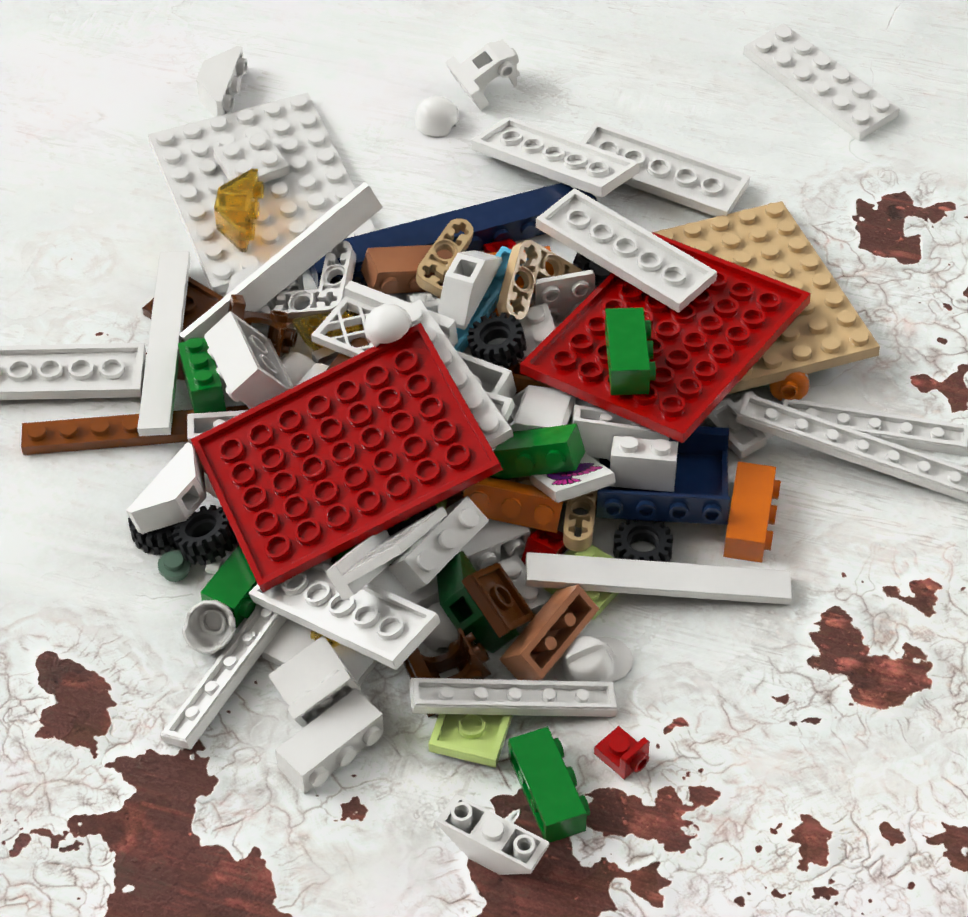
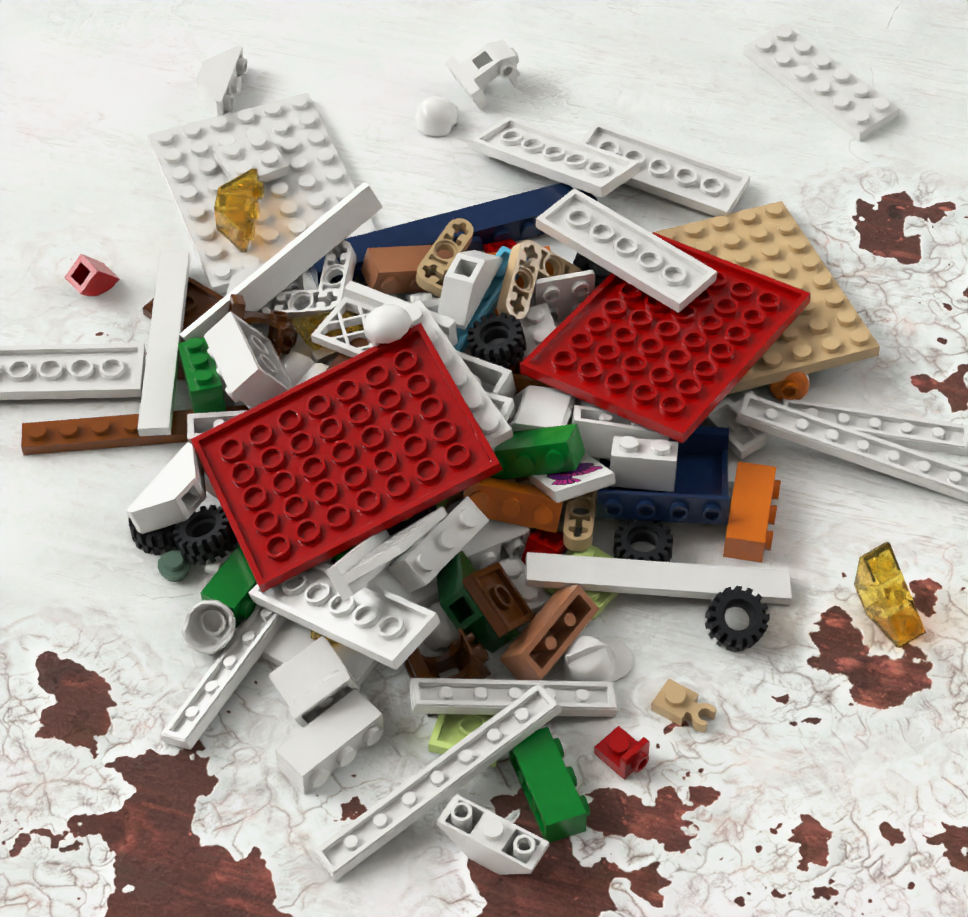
green brick [605,308,656,395] -> none
none -> red brick [64,254,120,297]
none -> white tile [312,683,562,881]
none -> tan plate [651,679,717,733]
none -> black tyre [705,586,770,651]
none -> clear yellow slope [854,542,926,648]

